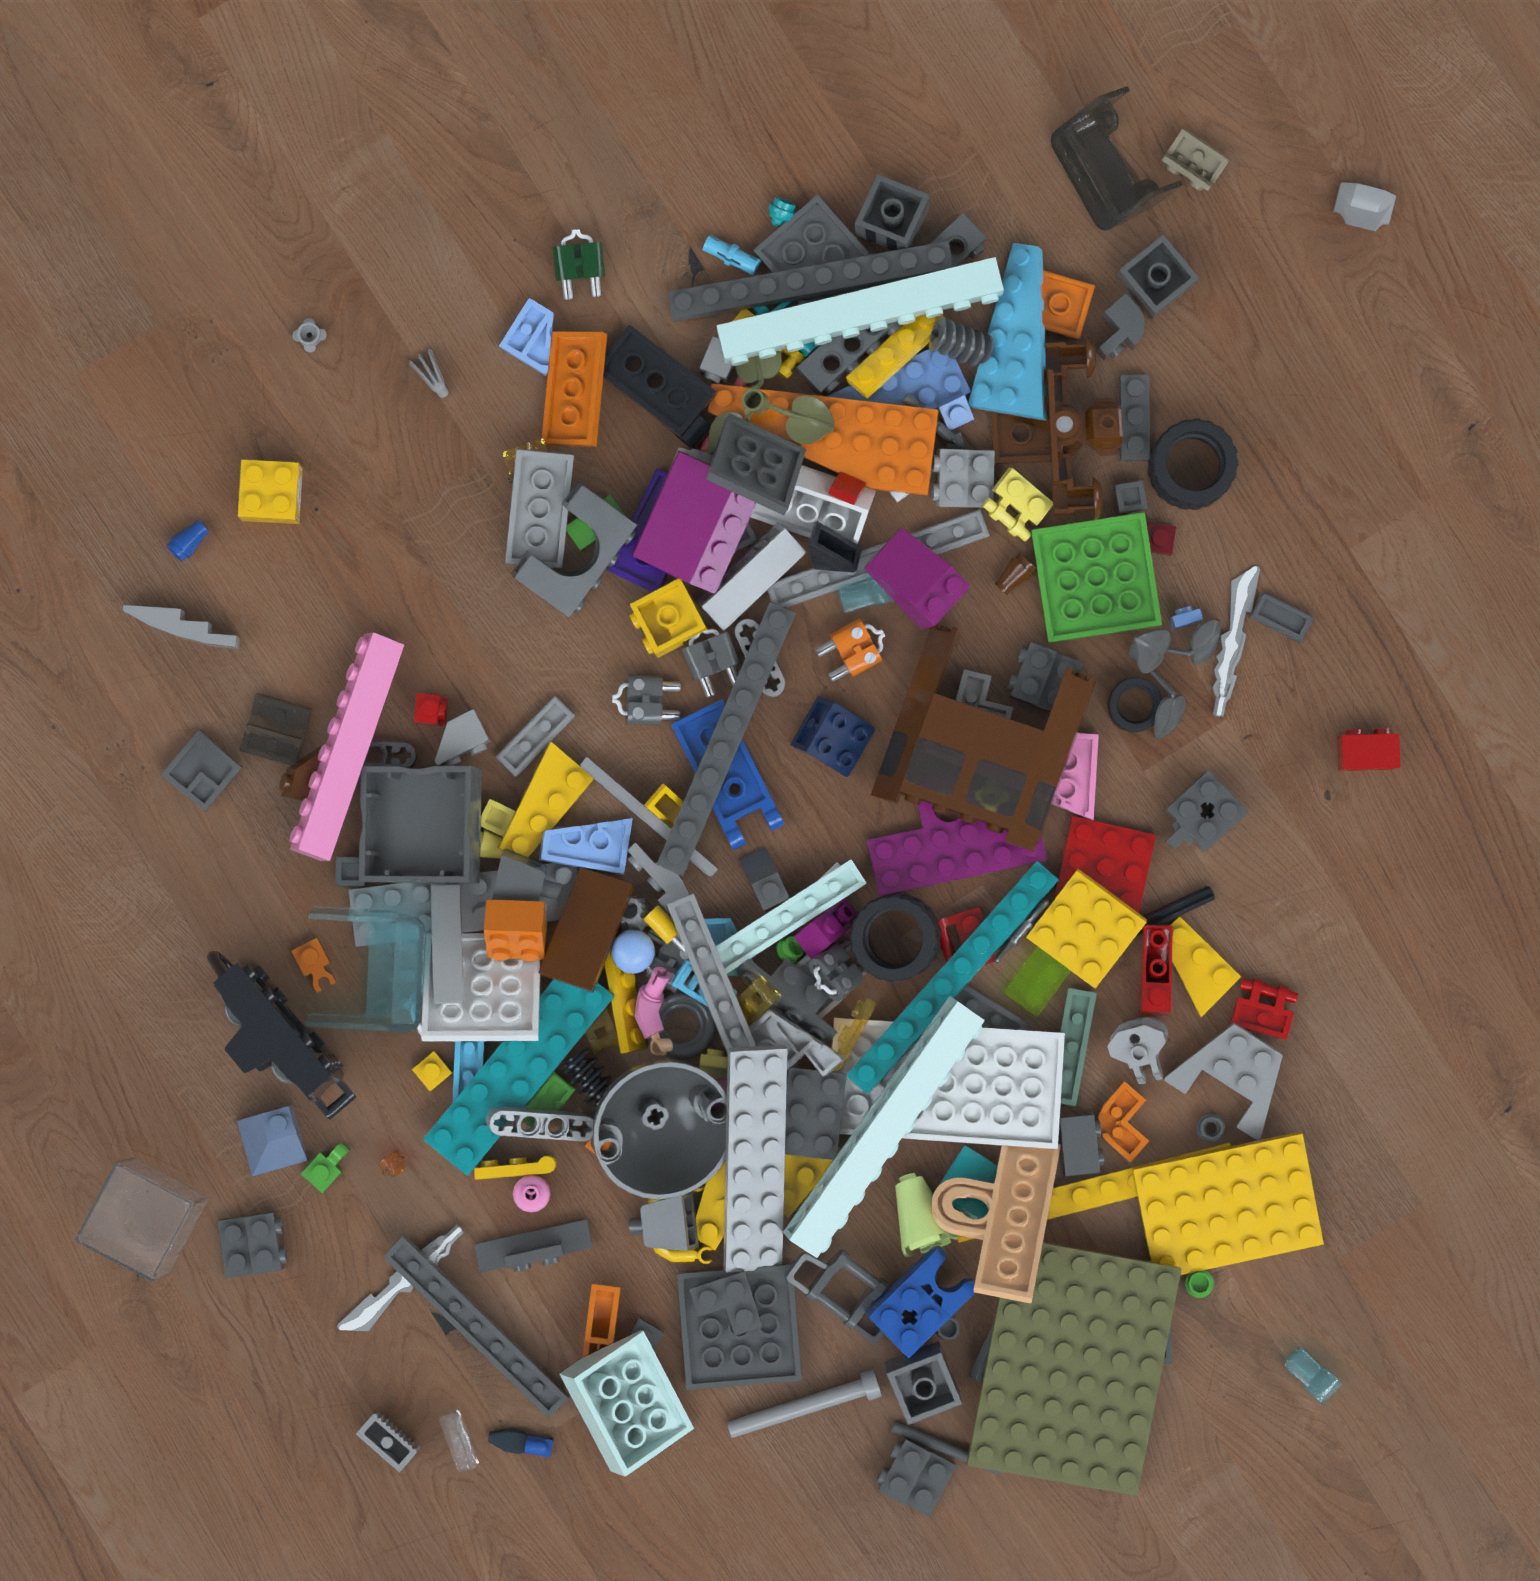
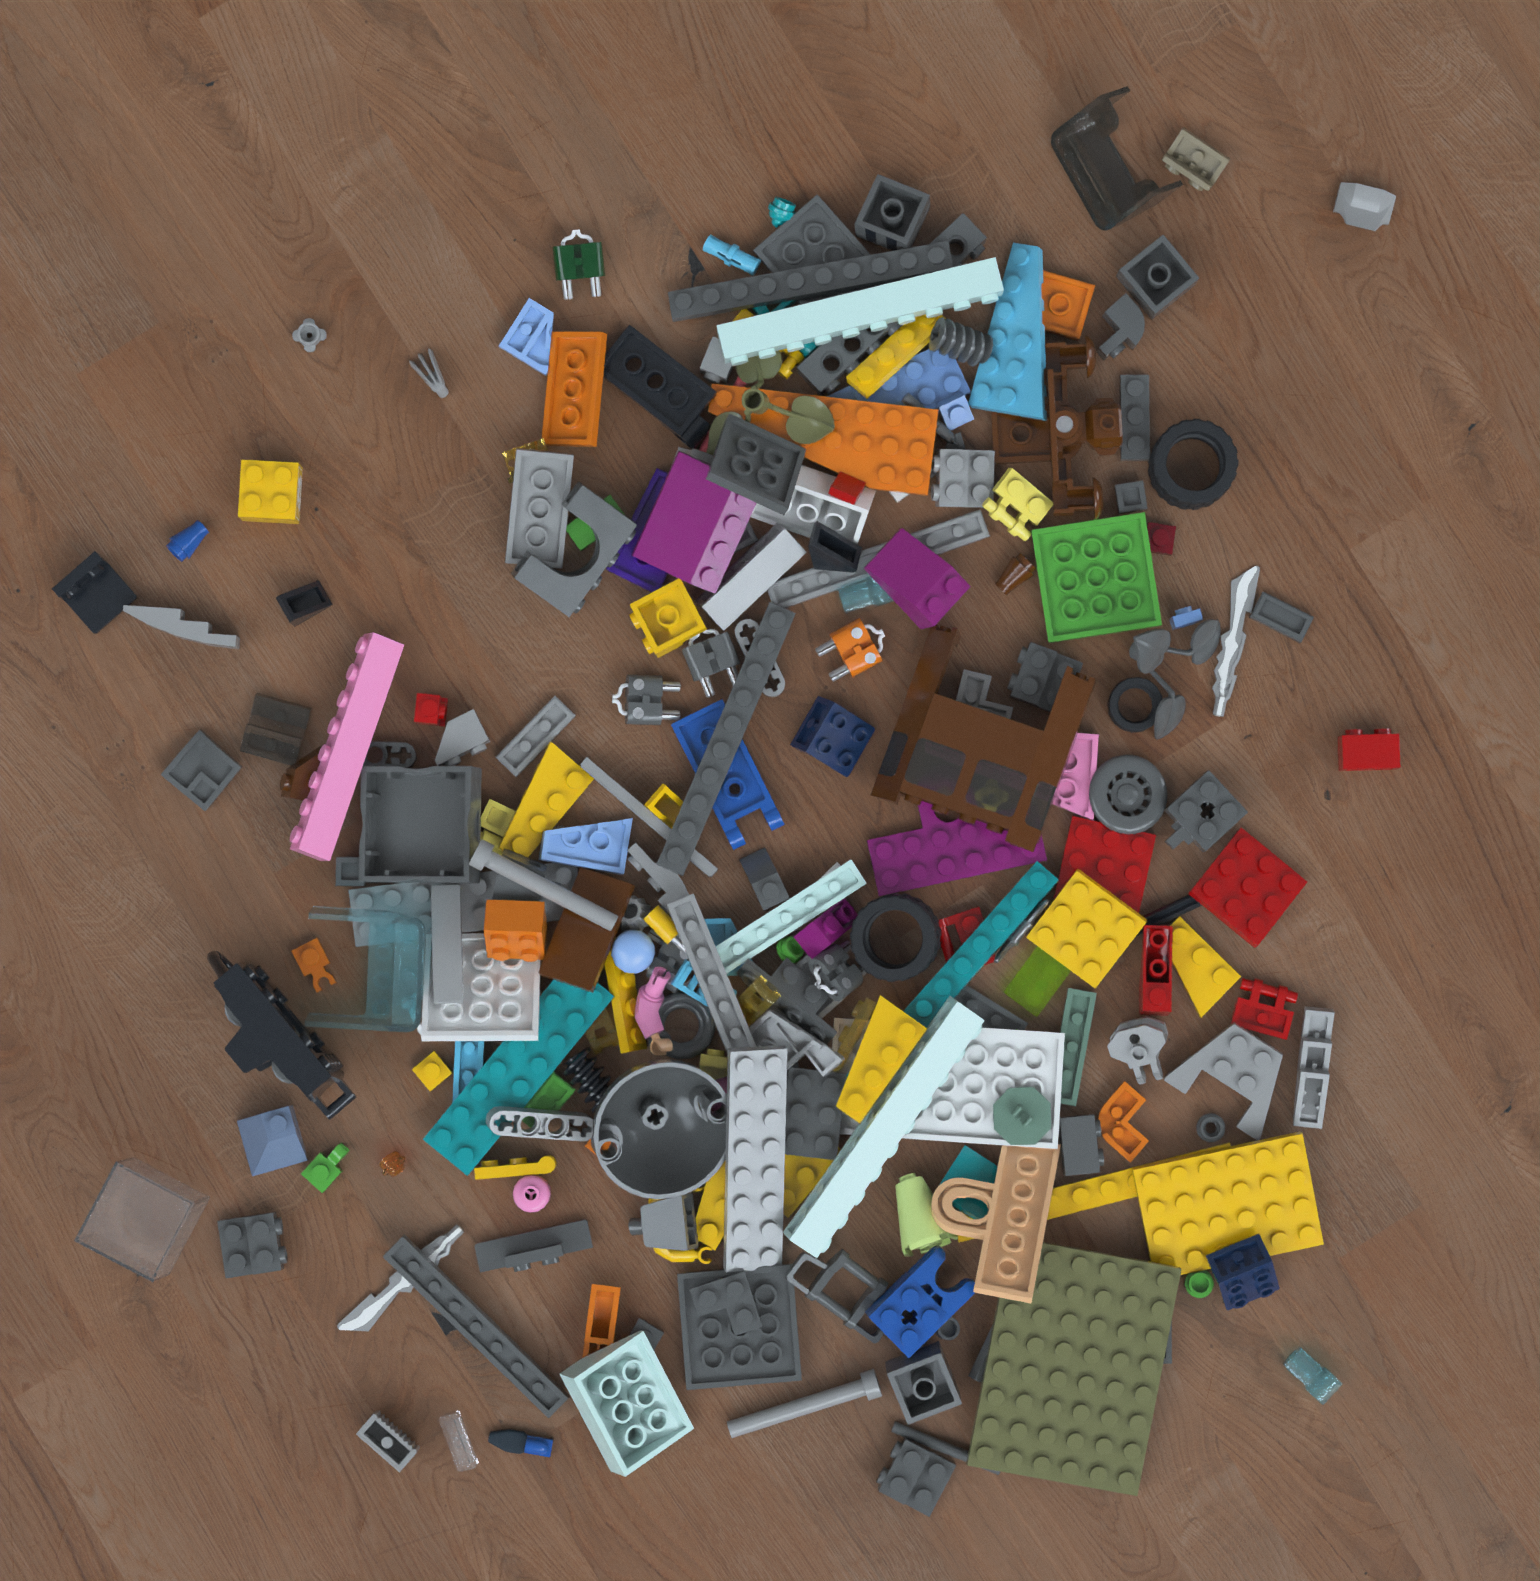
none -> black bracket [52,551,137,634]
none -> black slope [276,580,333,627]
none -> light grey piece [468,839,618,931]
none -> yellow wing [836,995,928,1124]
none -> sand green piece [993,1087,1051,1145]
none -> dark grey wheel [1089,755,1167,834]
none -> red plate [1188,827,1307,948]
none -> dark blue bracket [1206,1234,1280,1310]
none -> light grey slope [1293,1006,1335,1129]

